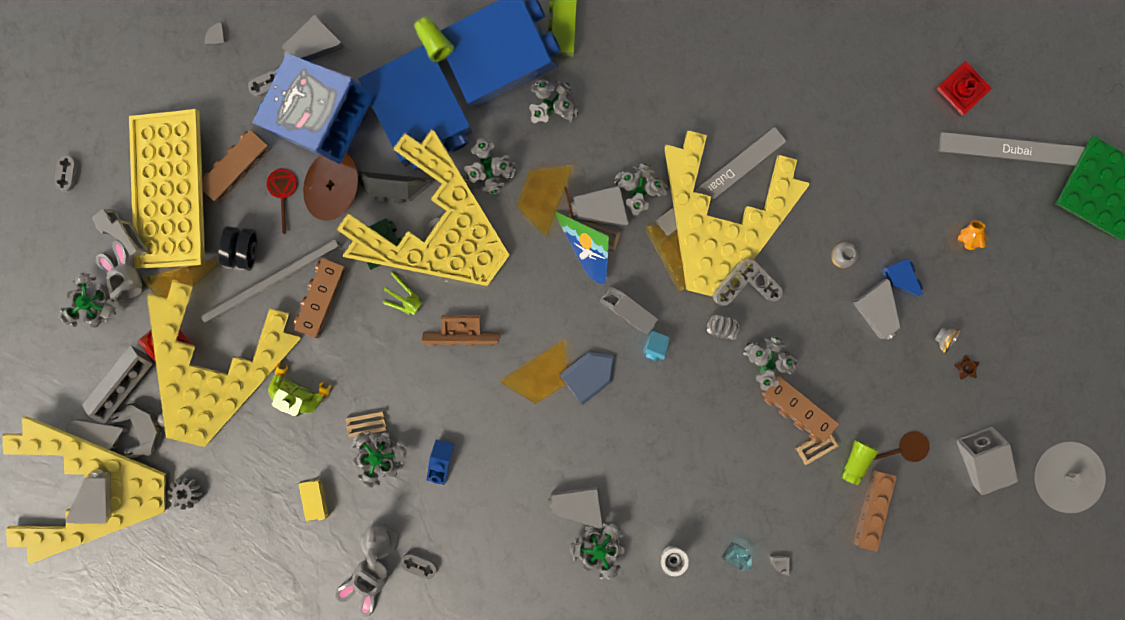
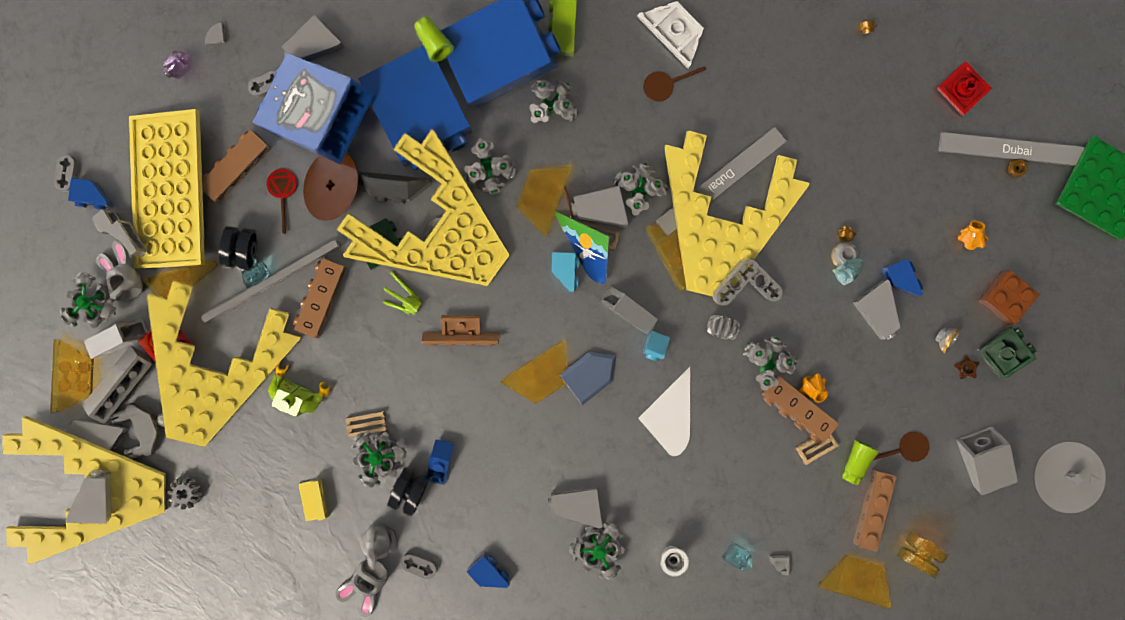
none -> clear yellow wing [50,339,94,413]
none -> blue slope [68,178,113,210]
none -> light grey slope [84,319,148,359]
none -> clear purple head [161,50,191,79]
none -> clear light blue plate [241,258,270,288]
none -> black wheel [387,467,430,517]
none -> blue slope [467,553,510,588]
none -> medium azure slope [552,252,579,292]
none -> white wing [637,1,704,69]
none -> white sticker [638,367,690,456]
none -> reddish brown piece [643,67,706,102]
none -> light orange rock [799,374,828,403]
none -> clear yellow wing [818,555,891,609]
none -> clear light blue plate [832,259,863,285]
none -> pearl gold plate [837,226,857,242]
none -> pearl gold plate [859,19,878,34]
none -> clear yellow wheel [897,532,949,578]
none -> dark orange brick [978,270,1040,325]
none -> dark green plate [979,325,1037,381]
none -> pearl gold plate [1008,159,1027,178]

